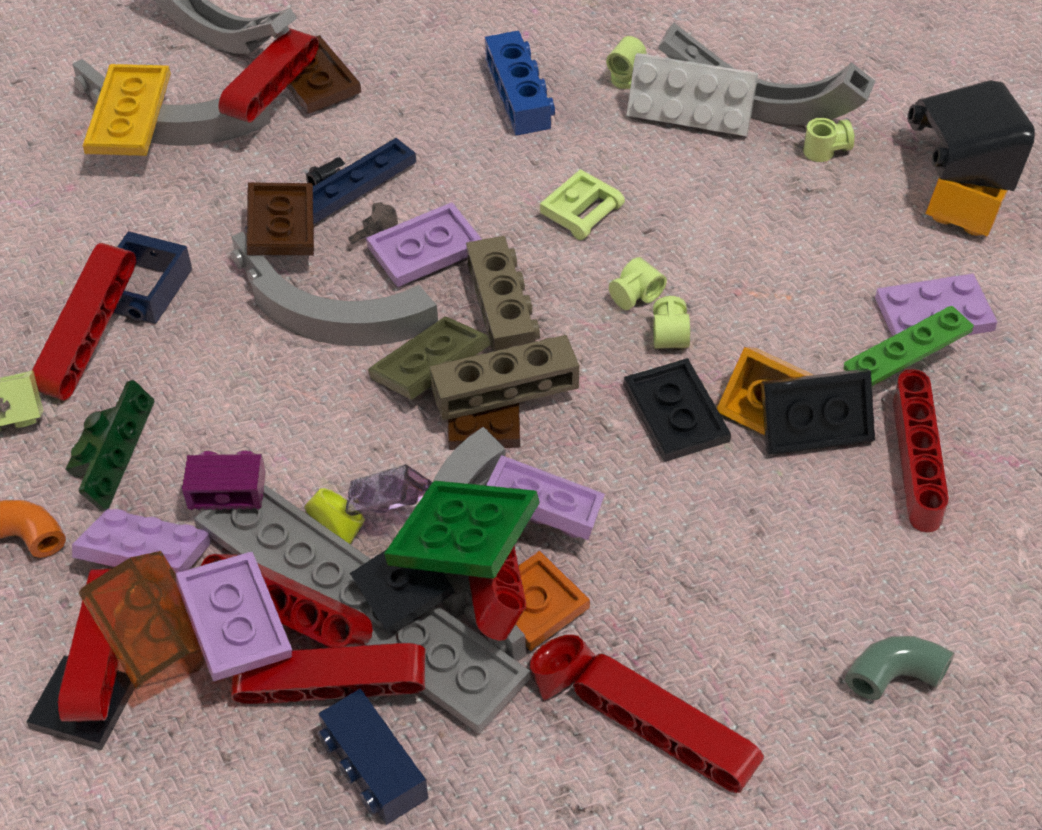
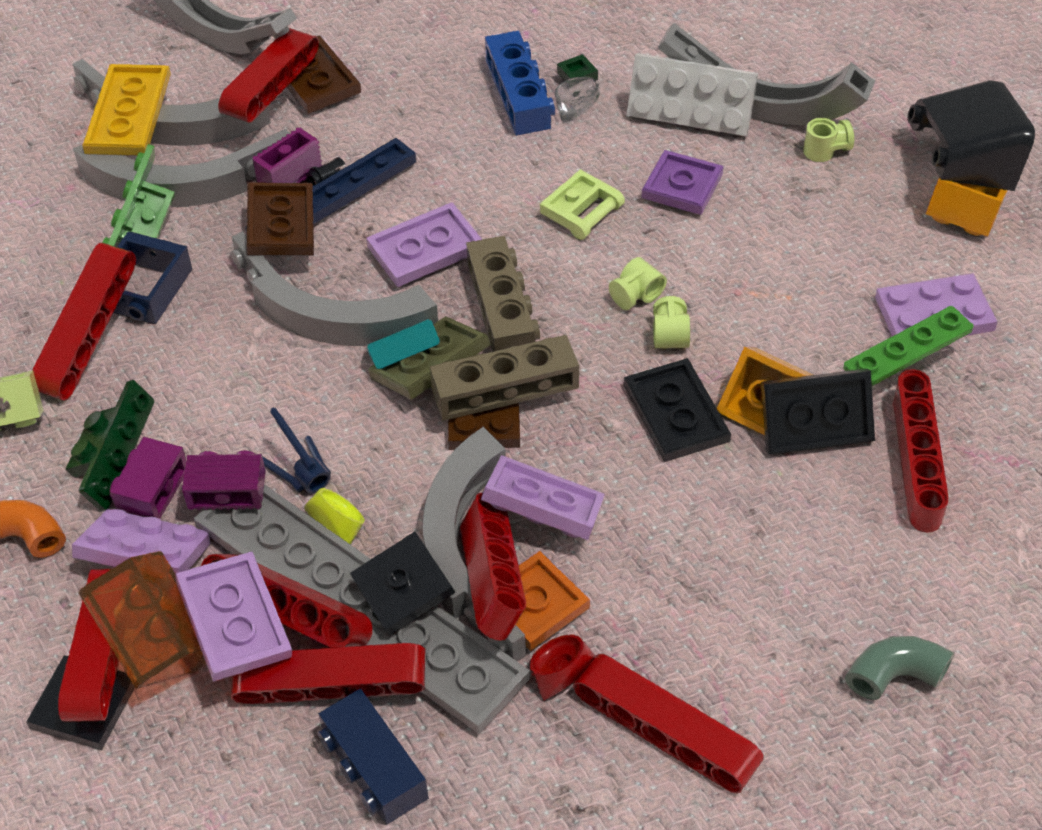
clear purple bracket [345,464,432,516] -> none
clear smoke piece [348,202,398,244] -> none
green plate [384,480,540,579] -> none
yellowish green piece [606,36,647,89] -> none
none -> light grey arch [73,129,290,207]
none -> bright green bracket [102,144,175,247]
none -> magenta brick [110,437,187,519]
none -> magenta brick [253,128,322,183]
none -> dark blue plant [262,407,331,494]
none -> teal slope [366,319,440,369]
none -> clear piece [554,77,601,124]
none -> dark green plate [557,54,598,90]
none -> medium lavender plate [641,150,724,215]

